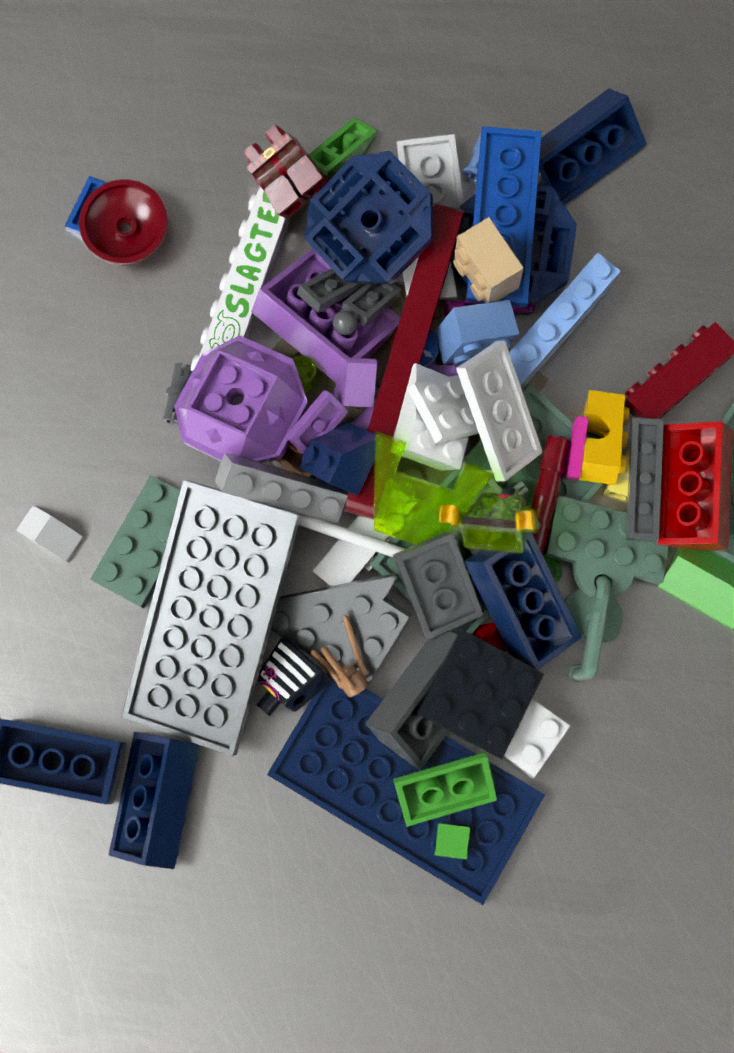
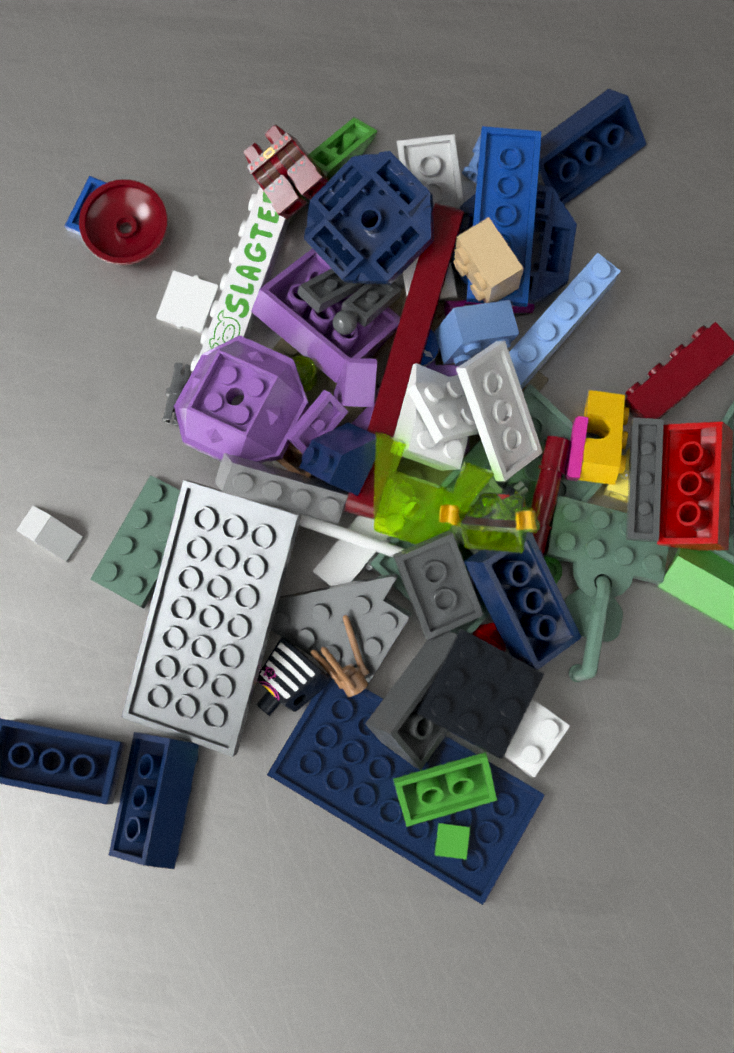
none -> white piece [156,270,219,333]

